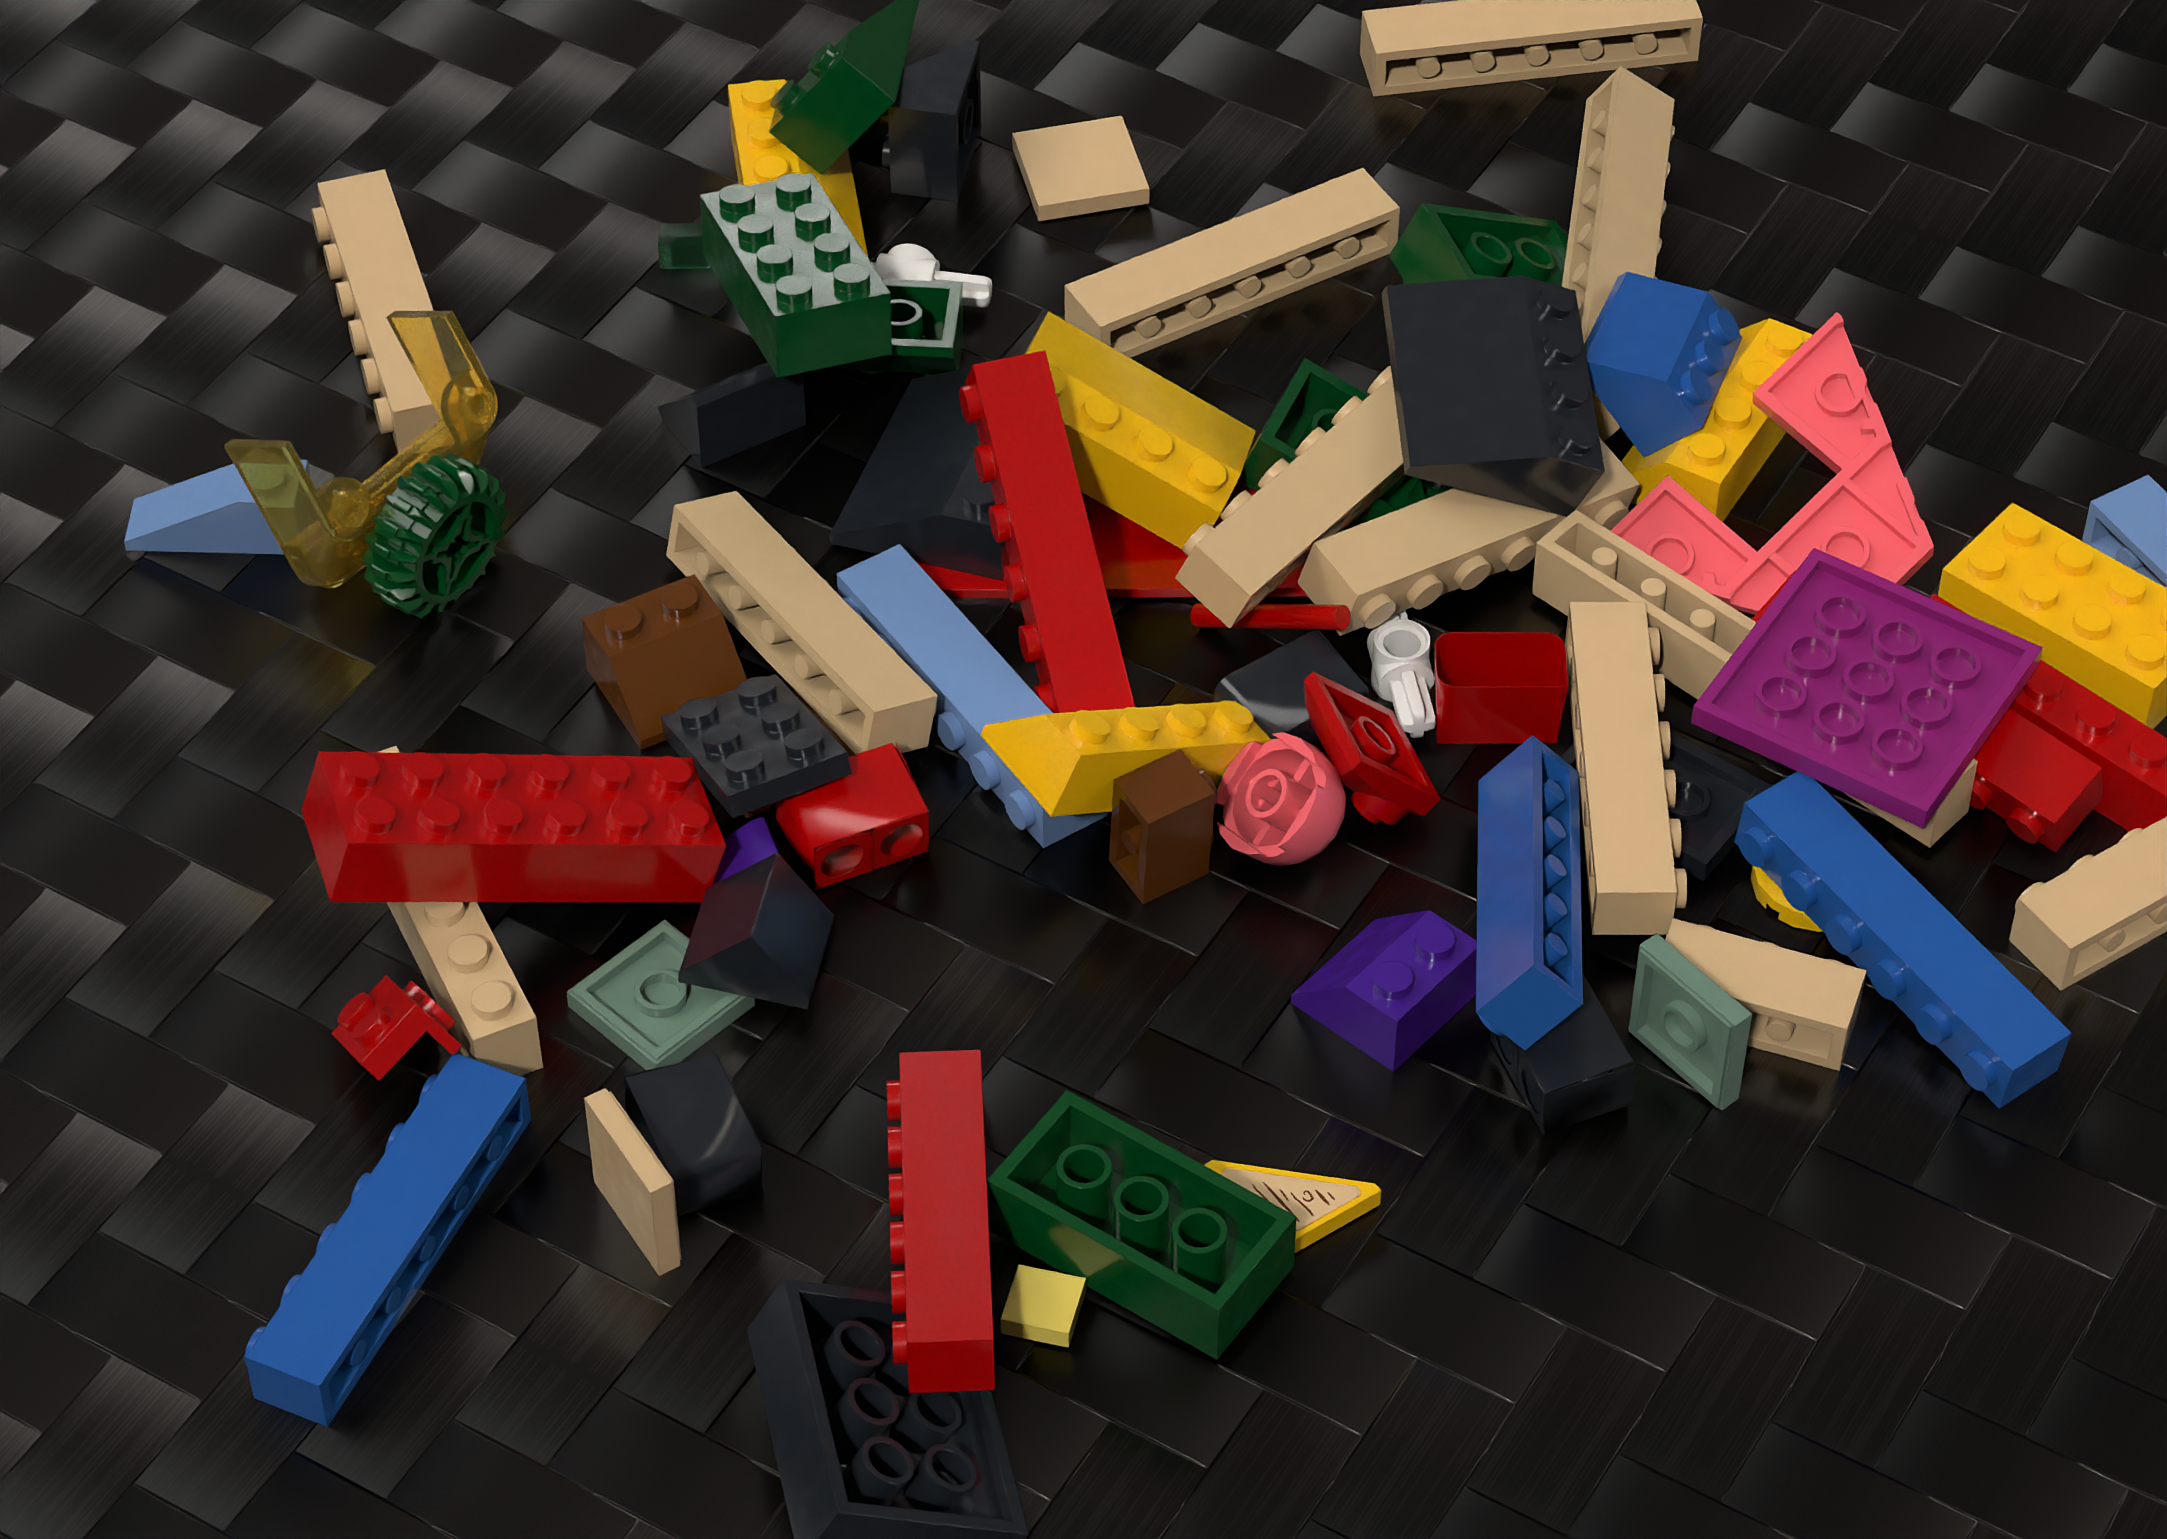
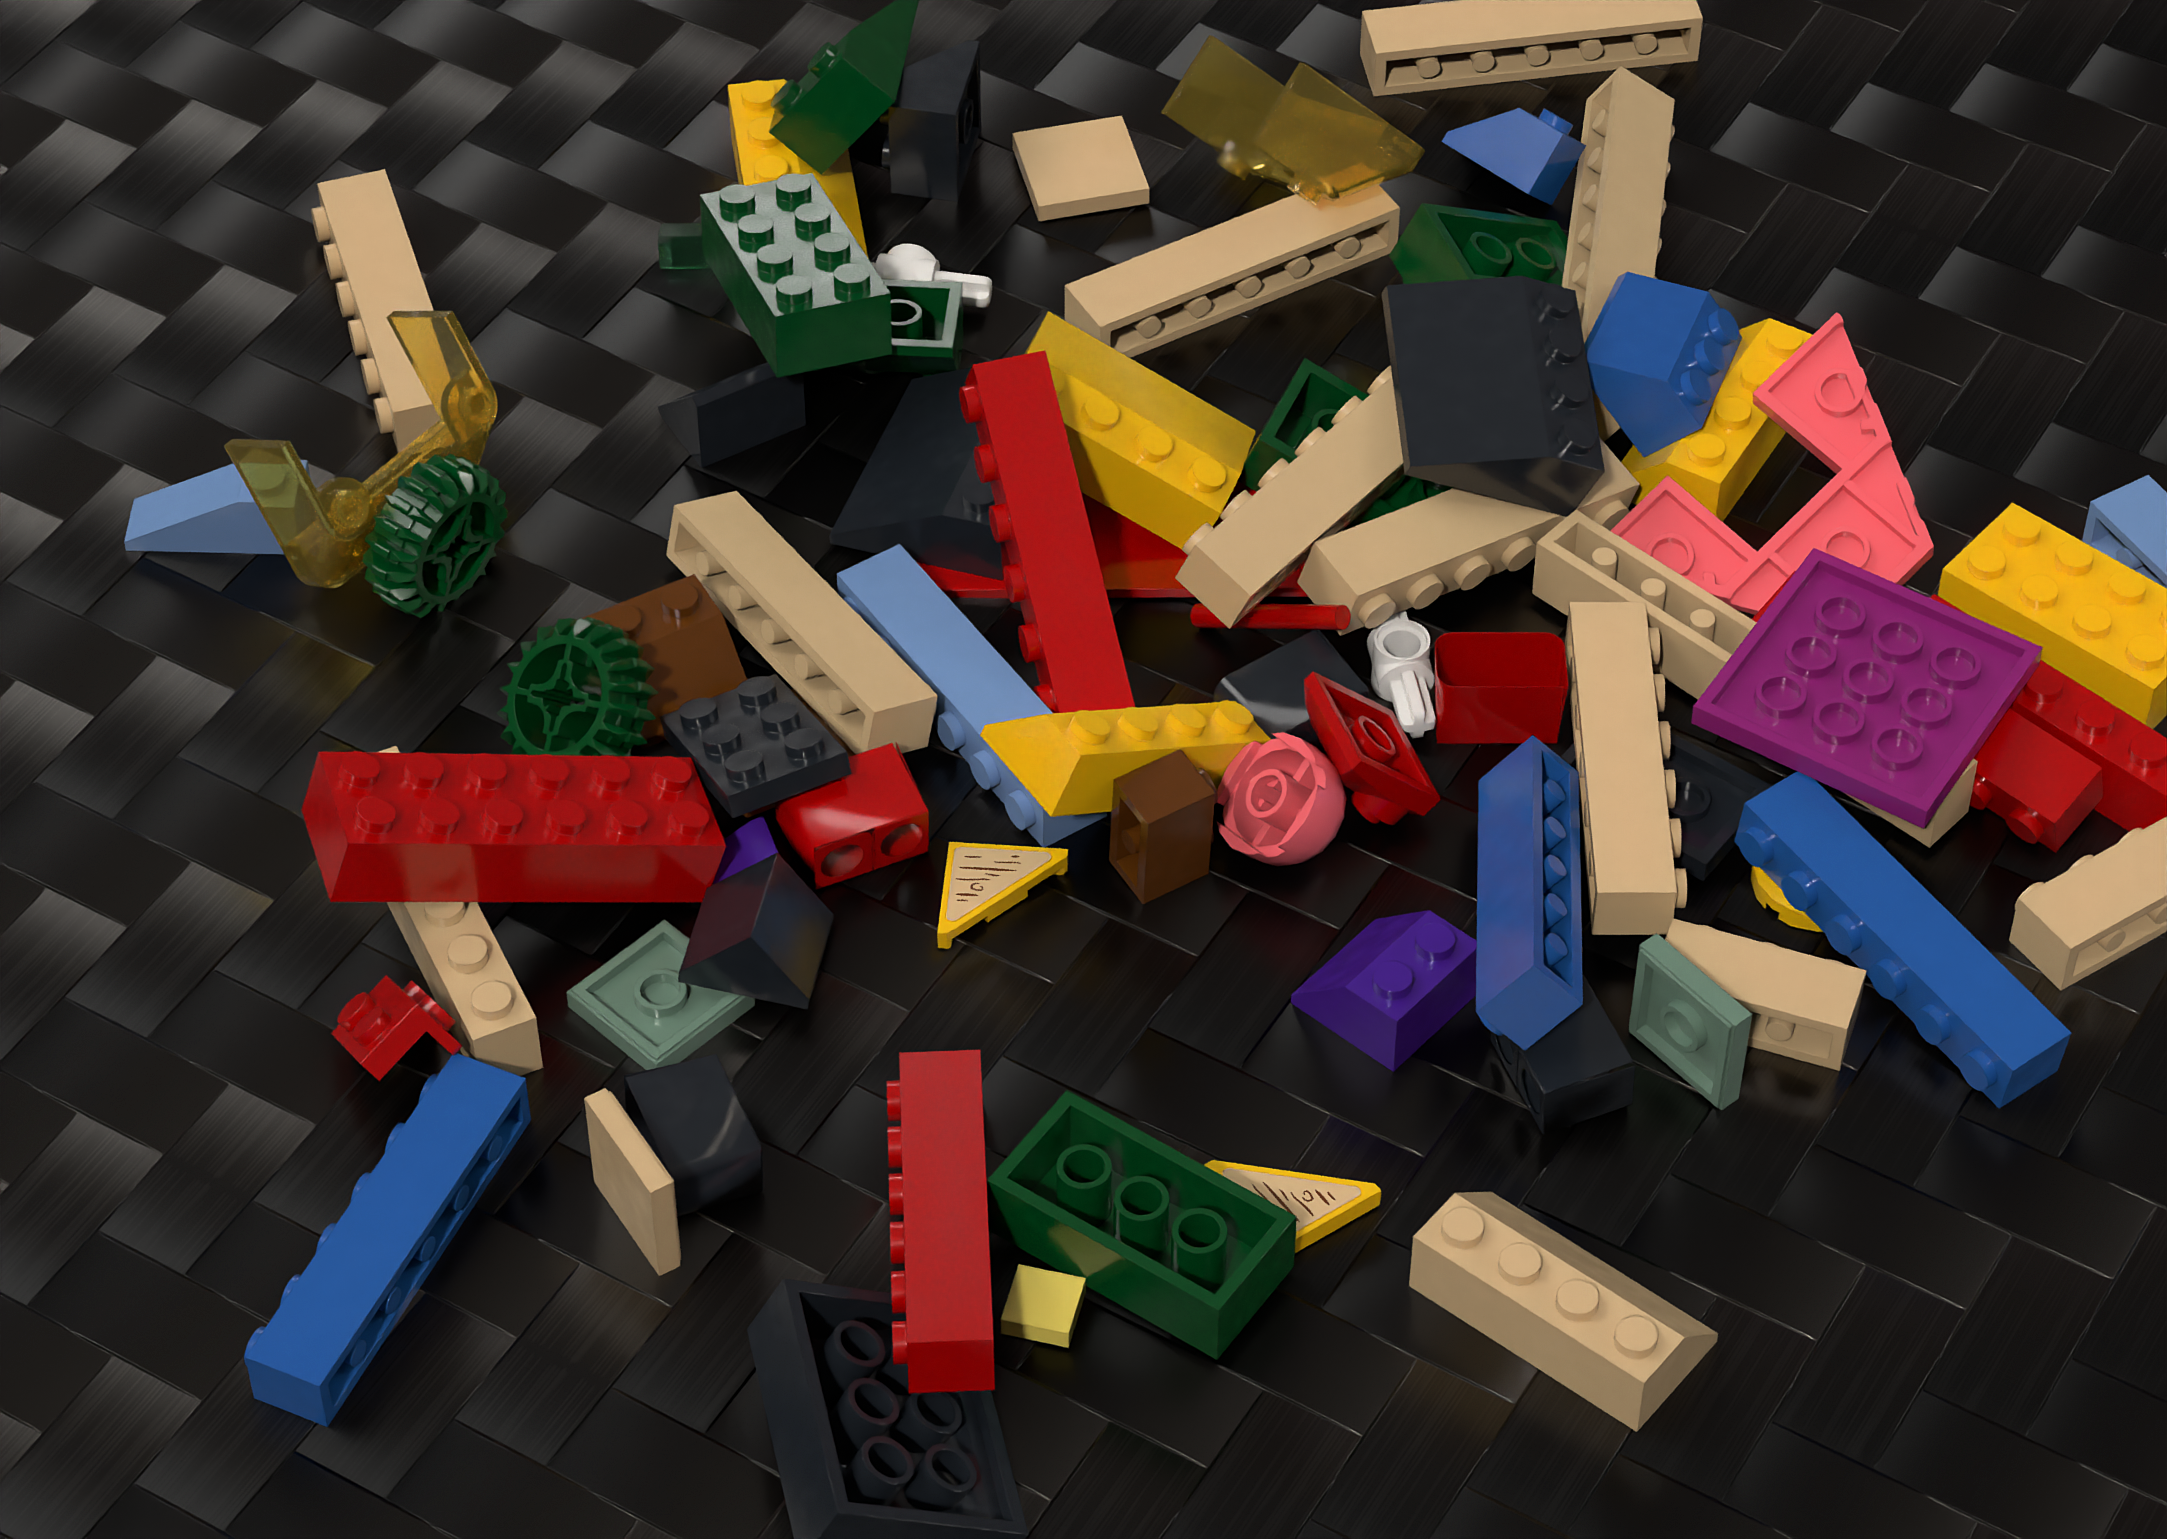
none -> dark green gear [496,617,659,756]
none -> tile [937,842,1068,949]
none -> clear yellow windscreen [1161,35,1425,205]
none -> tan slope [1409,1192,1718,1432]
none -> blue slope [1442,108,1586,205]

